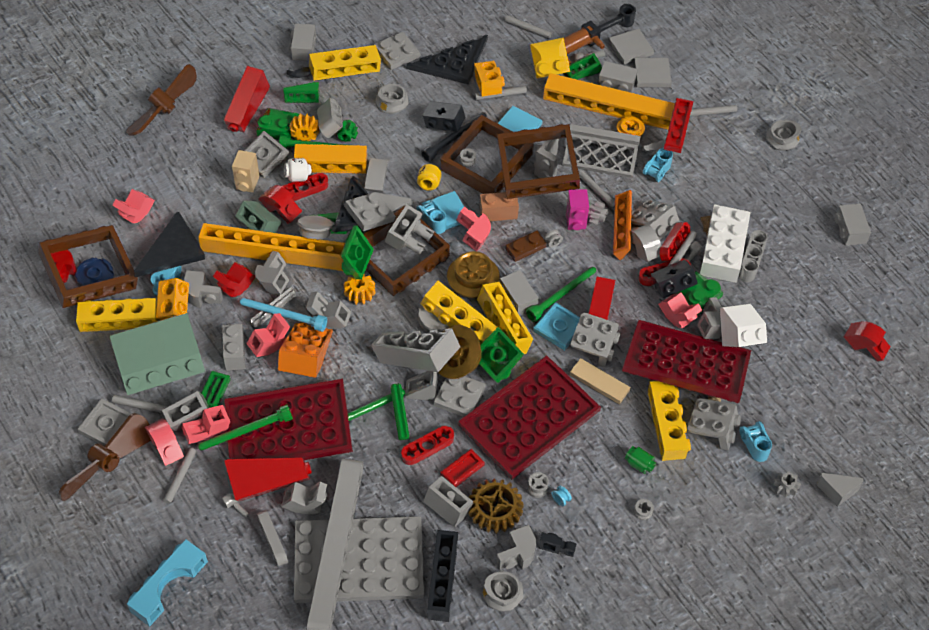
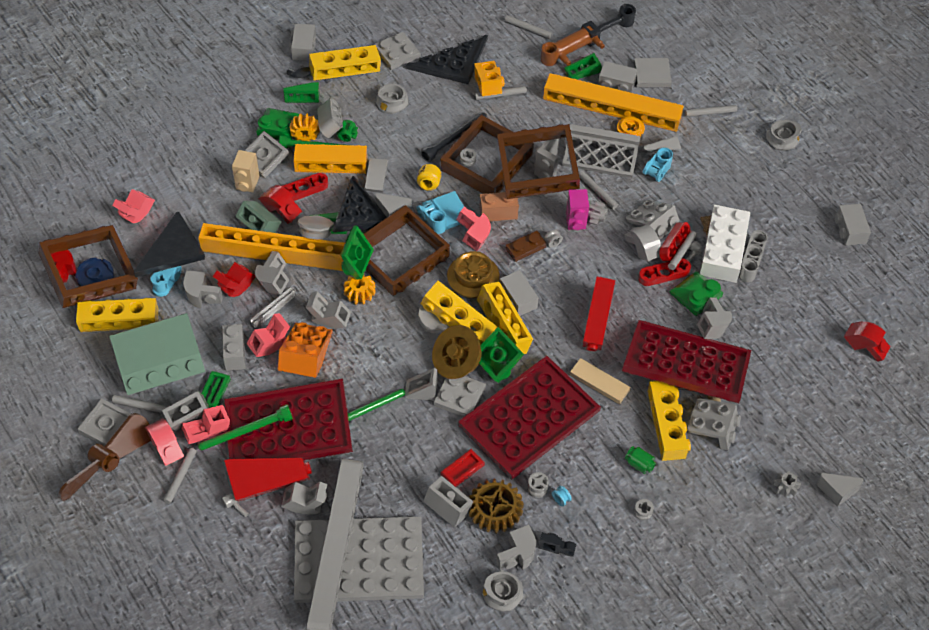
reddish brown piece [126,64,197,136] -> none
medium azure arch [127,539,208,627] -> none
light orange brick [156,278,189,320] -> none
red slope [224,66,270,133] -> none
medium azure piece [240,298,327,332] -> none
light grey beam [256,510,288,567] -> none
white head [284,158,311,182] -> none
light grey plate [344,192,396,231] -> none
light grey wedge [371,328,460,372] -> none
light grey brick [384,204,435,255] -> none
green axle [390,383,409,441] -> none
red beam [401,426,454,465] -> none
black brick [422,101,466,132] -> none
black brick [427,530,458,622] -> none
medium azure tile [498,106,542,132] -> none
green piece [526,267,596,322] -> none
yellow slope [530,37,570,78] -> none
medium azure tile [533,302,580,351] -> none
light grey bracket [571,313,621,367] -> none
light grey bar [573,49,605,63] -> none
light grey tile [609,29,654,64] -> none
orange slope [613,190,632,260] -> none
black brick [651,259,698,299] -> none
coral brick [659,292,702,328] -> none
red tile [664,98,694,153] -> none
white slope [720,304,767,347] -> none
medium azure piece [739,421,772,462] -> none

